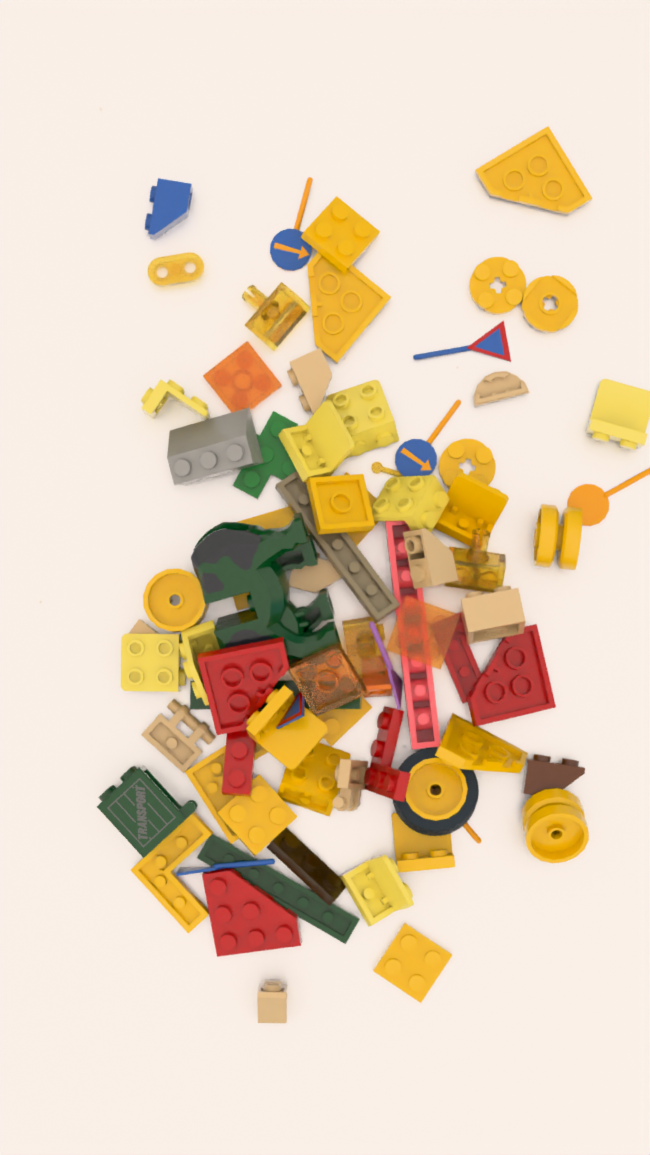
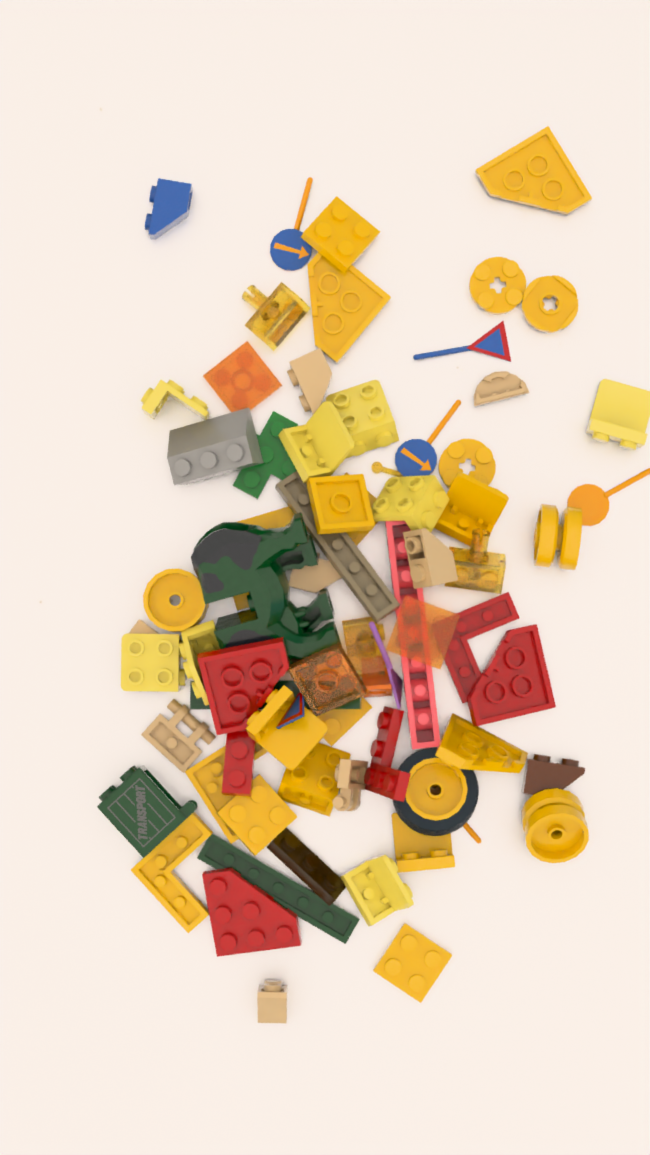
clear yellow plate [148,252,204,287] -> none
blue piece [176,859,275,876] -> none
tan brick [460,586,526,645] -> none

